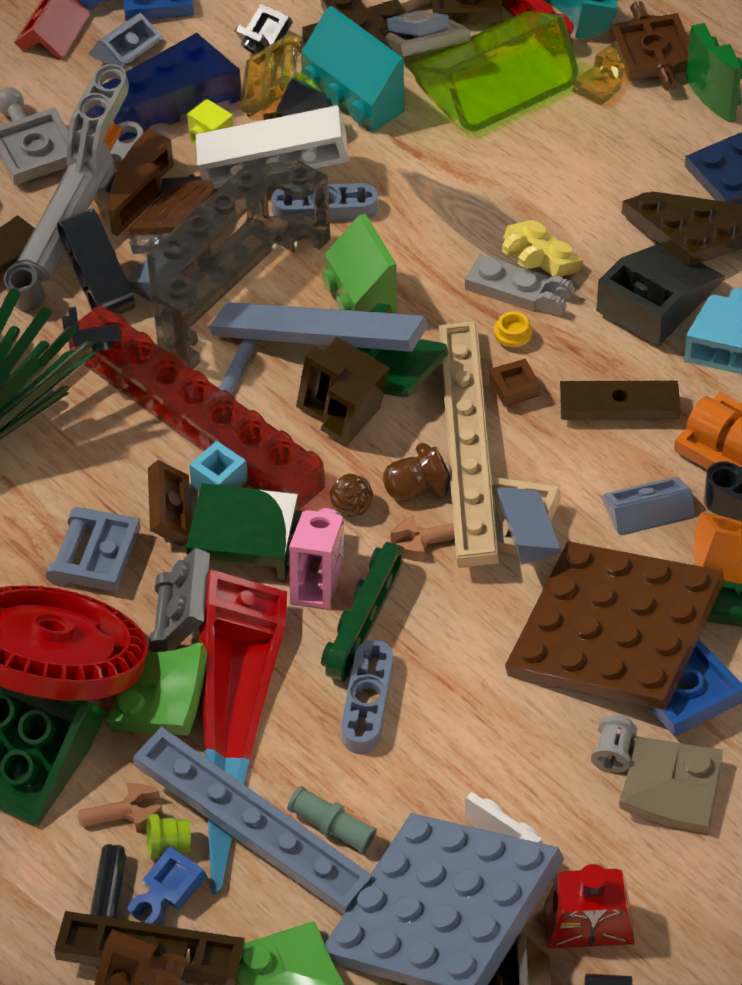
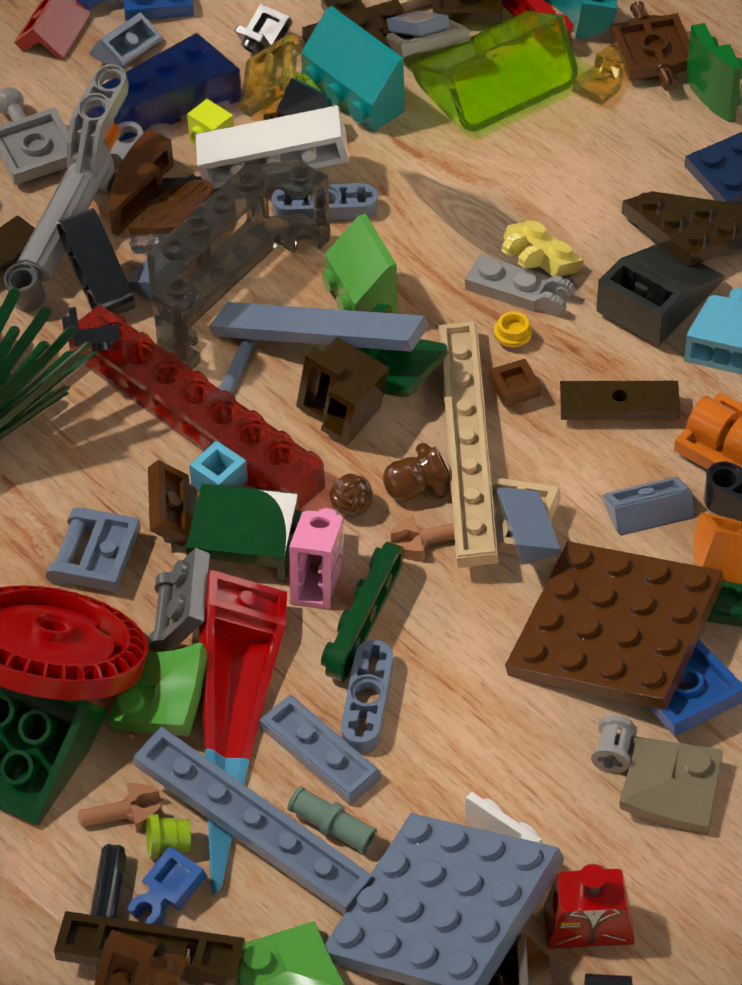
none -> sand blue tile [259,694,381,805]

